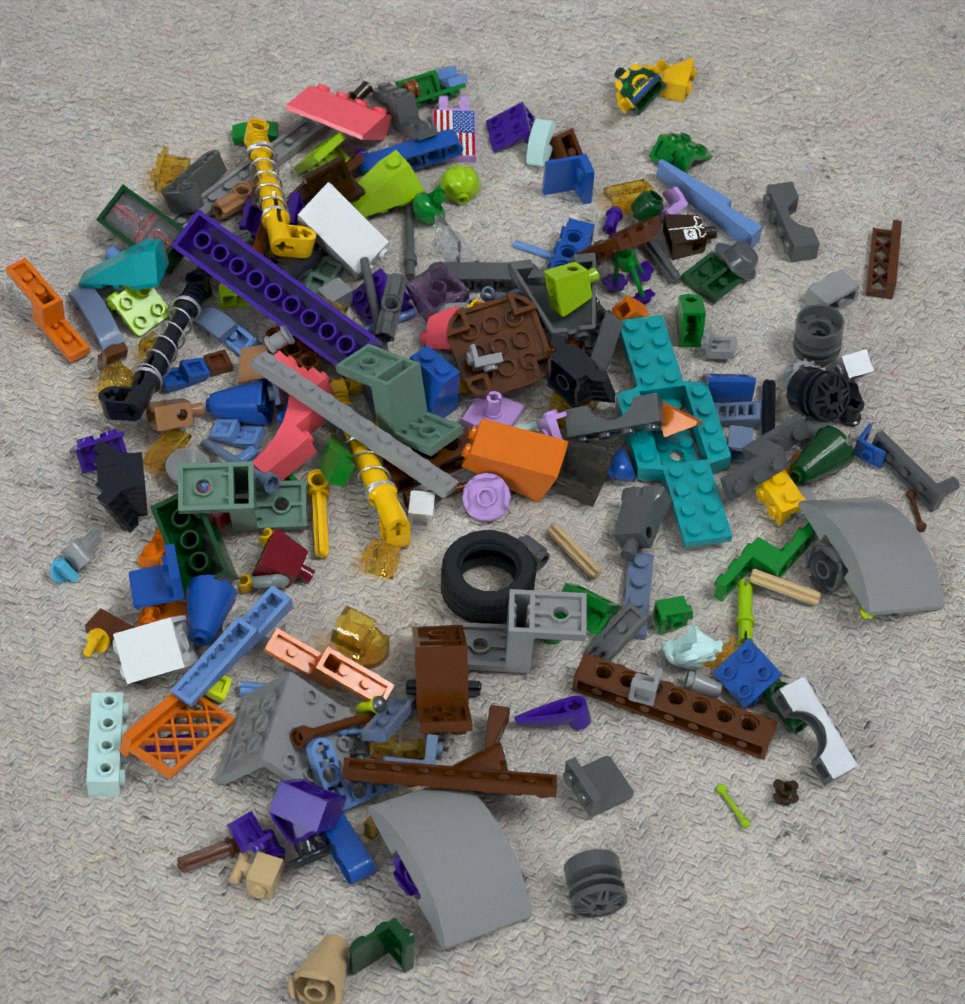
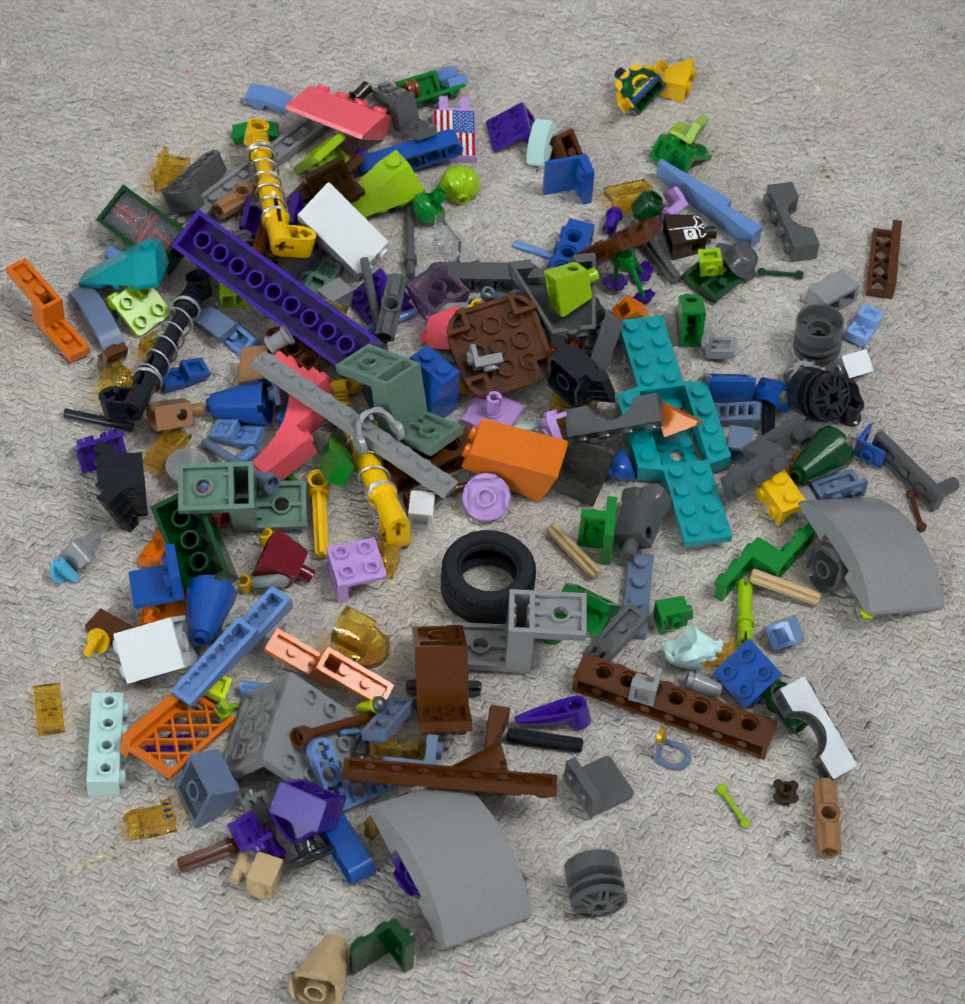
reddish brown tile [203,349,233,377] -> none
dark grey brick [518,535,550,570] -> none
none -> clear yellow slope [33,683,65,736]
none -> black bar [63,408,135,432]
none -> clear yellow leg [123,798,177,840]
none -> sand blue slope [175,749,240,828]
none -> lime hand [213,698,239,719]
none -> dark grey bracket [236,788,273,826]
none -> medium blue slope [243,84,293,115]
none -> lavender bracket [326,538,387,603]
none -> light grey piece [352,407,405,455]
none -> black axle [507,727,583,753]
none -> green bracket [577,496,617,565]
none -> sand blue piece [654,727,691,771]
none -> lime panel [669,114,709,144]
none -> lime bracket [698,247,723,276]
none -> blue bracket [753,377,790,413]
none -> dark green hinge [757,268,804,280]
none -> medium blue panel [765,614,804,651]
none -> sand blue bracket [809,469,868,500]
none -> medium nougat piece [813,778,842,858]
none -> light blue slope [844,304,885,347]

